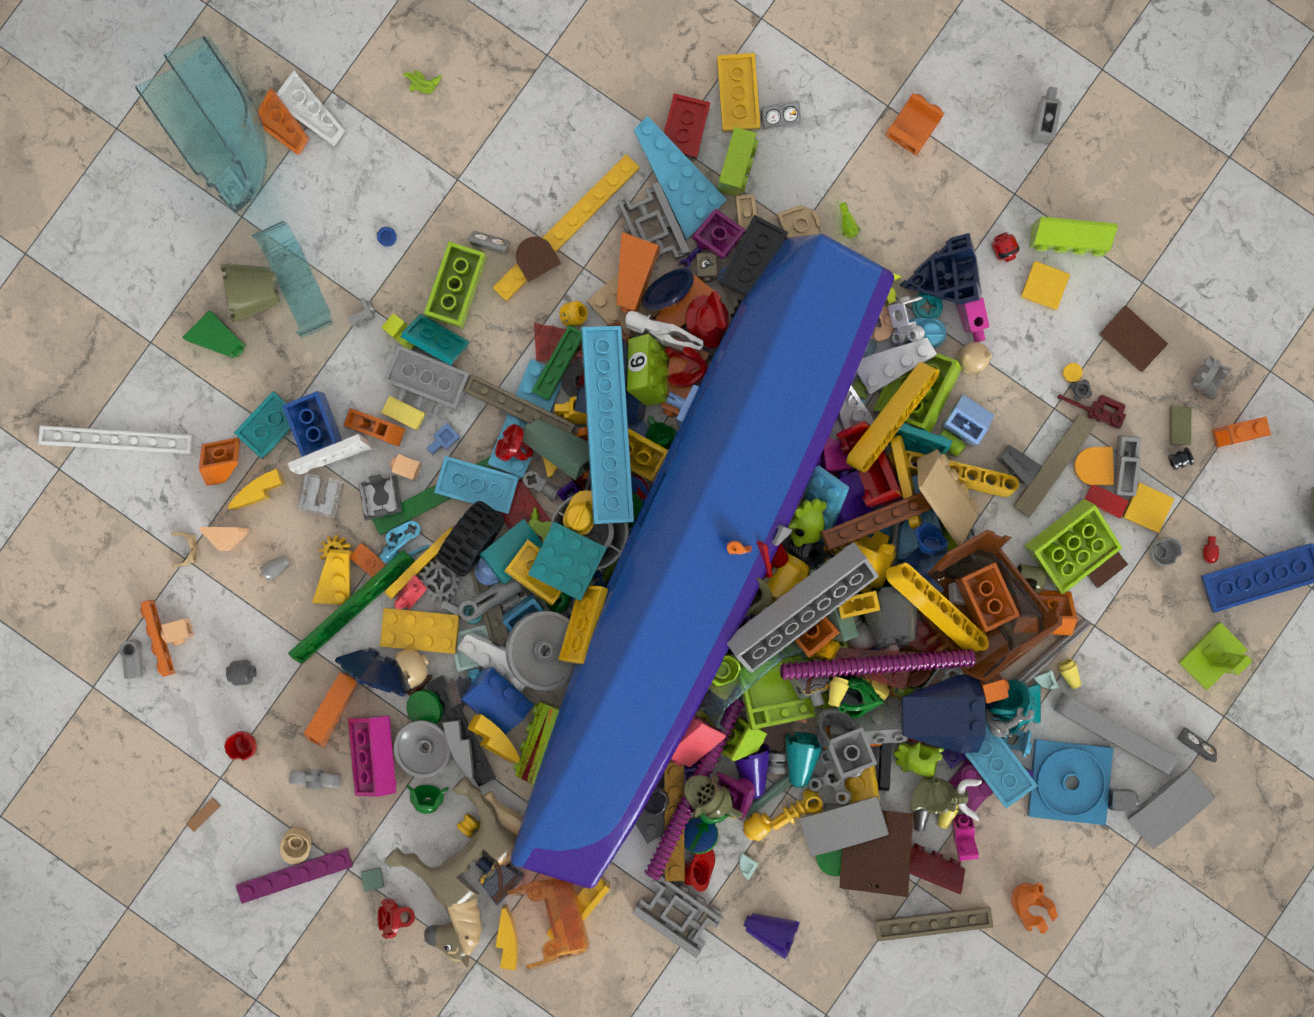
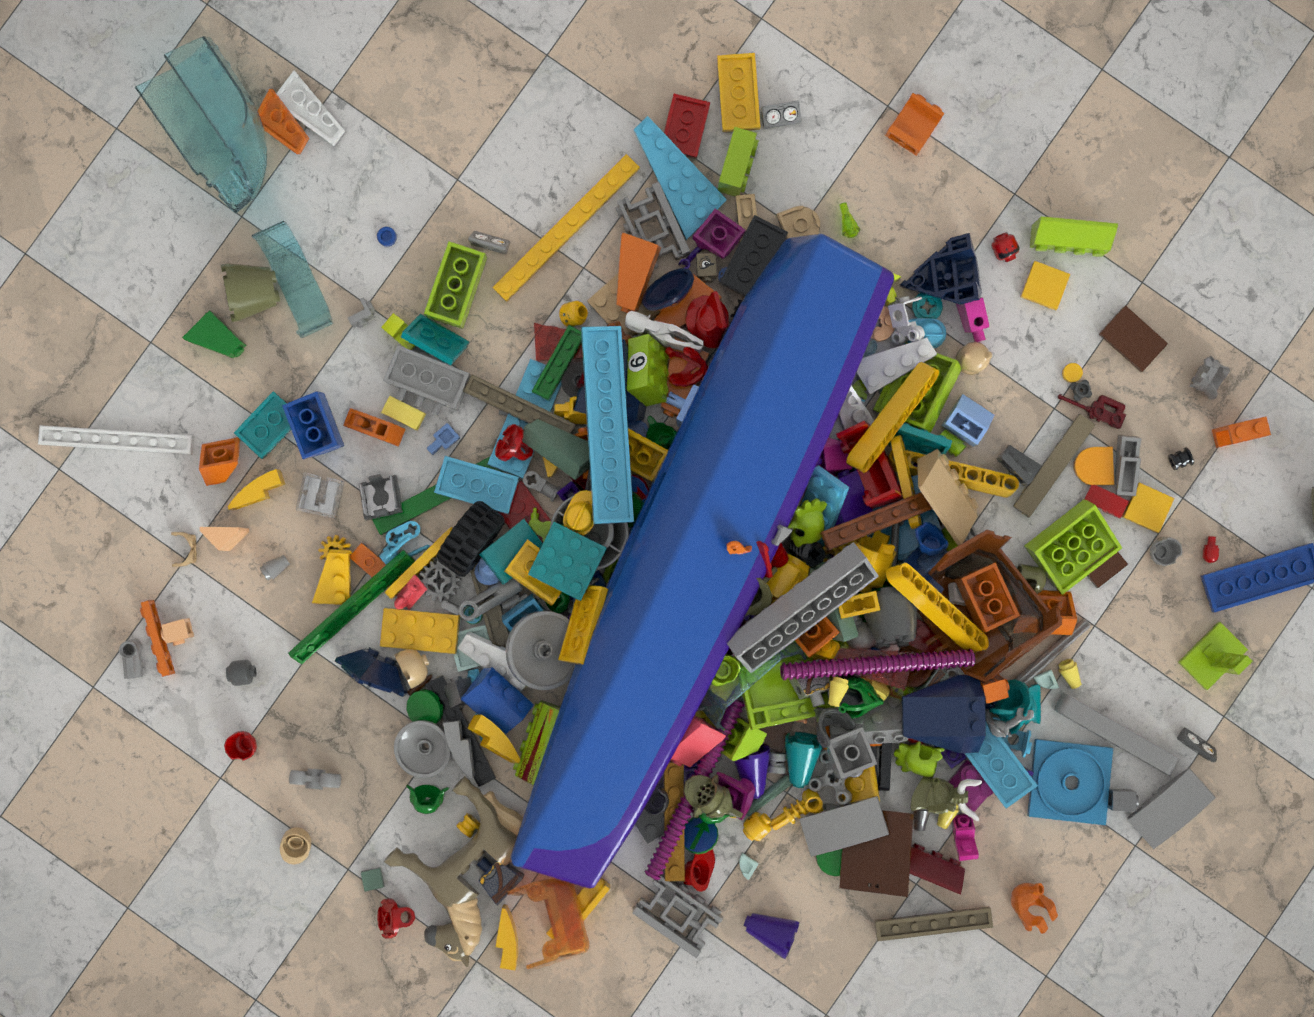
medium nougat window [186,798,220,832] -> none
magenta plate [236,847,354,904] -> none
white wing [288,434,373,474] -> none
orange slope [304,672,358,748] -> none
dark pink slope [348,715,396,797] -> none
light nougat brick [390,454,423,481] -> none
lime piece [403,71,442,94] -> none
reddish brown tile [516,237,561,283] -> none
light grey hinge [1031,86,1062,144] -> none
olive tile [1170,406,1192,445] -> none

